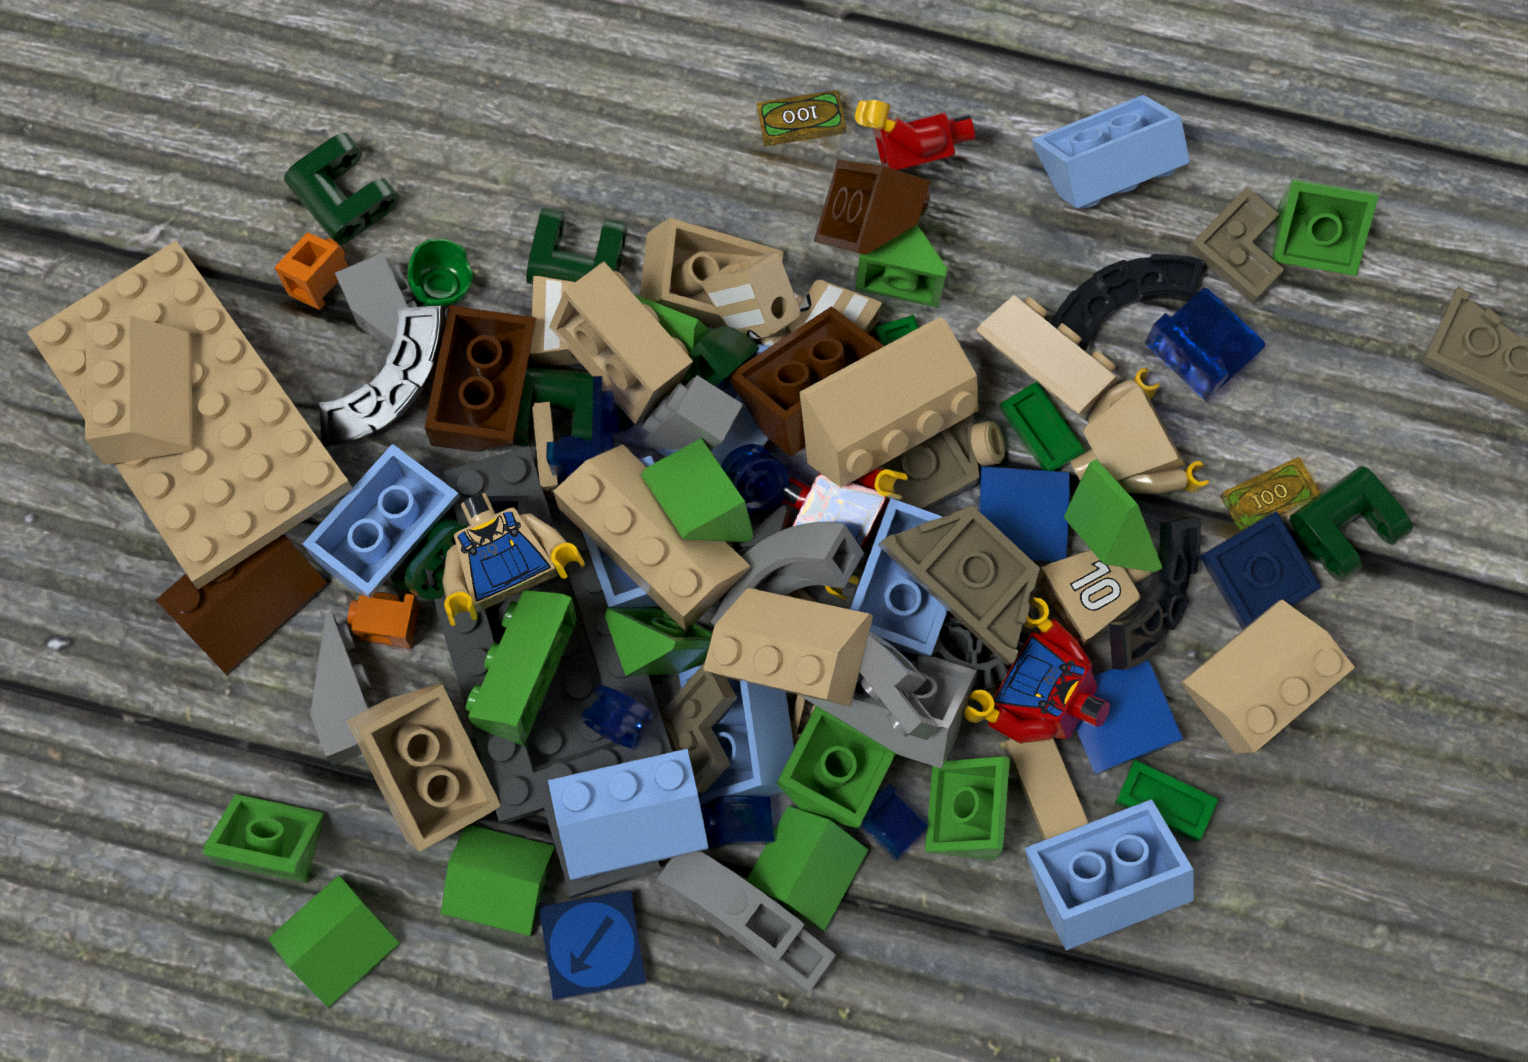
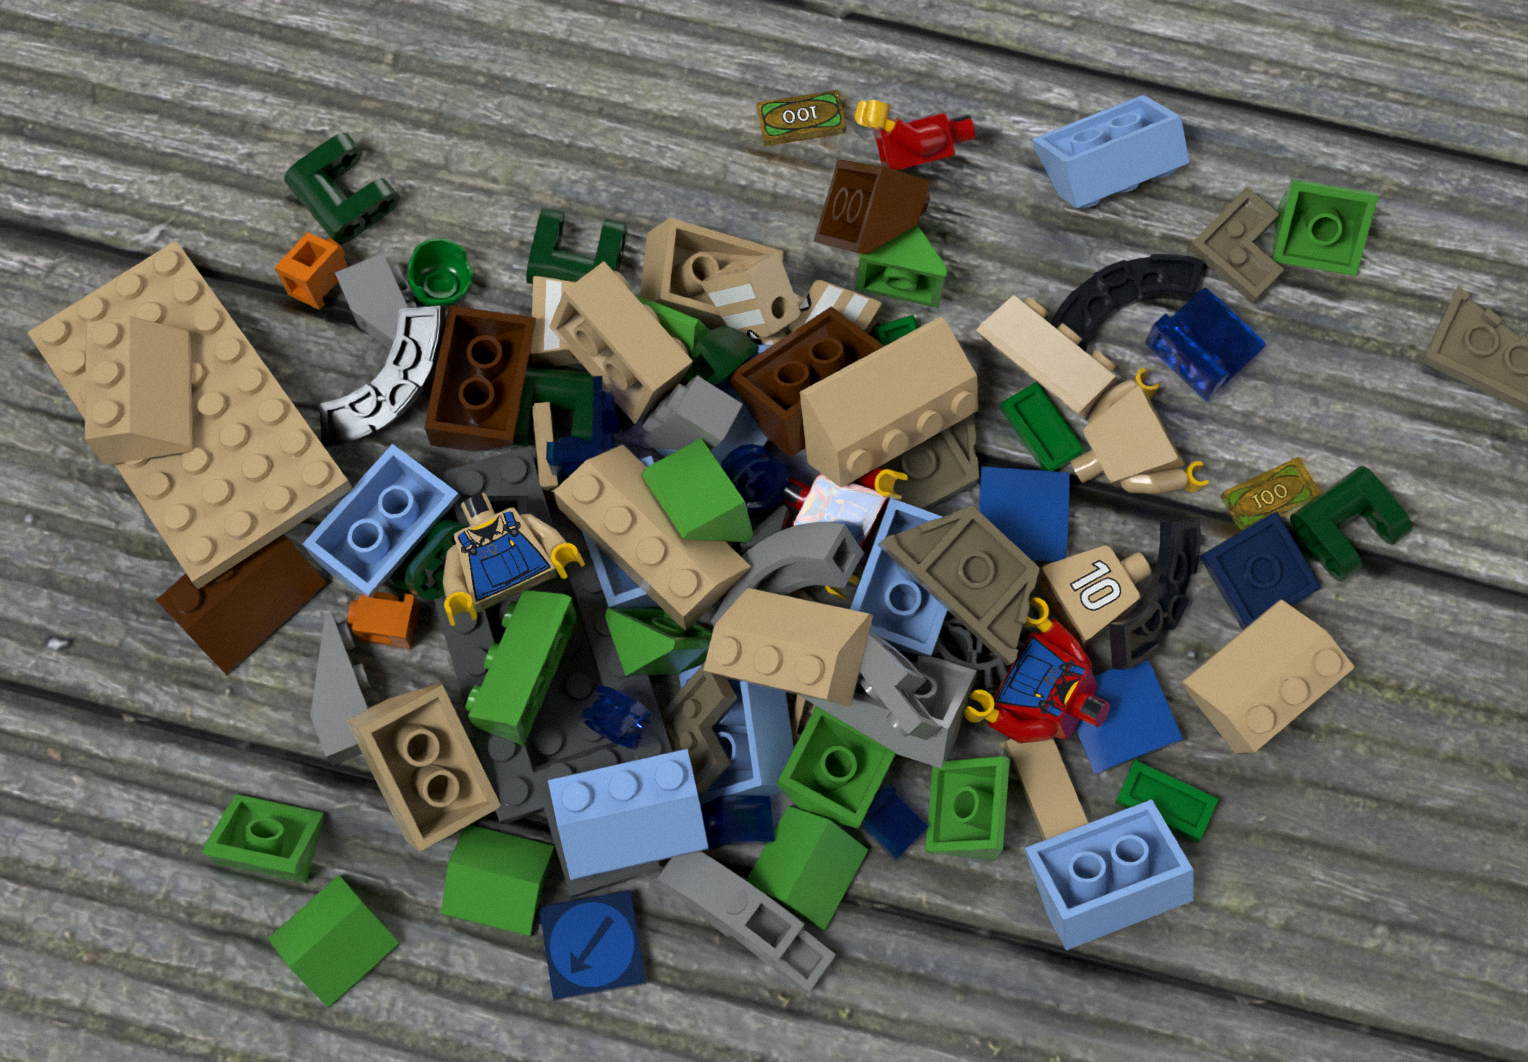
tan tile [971,421,1005,466] -> none
bright green slope [1064,459,1162,572] -> none

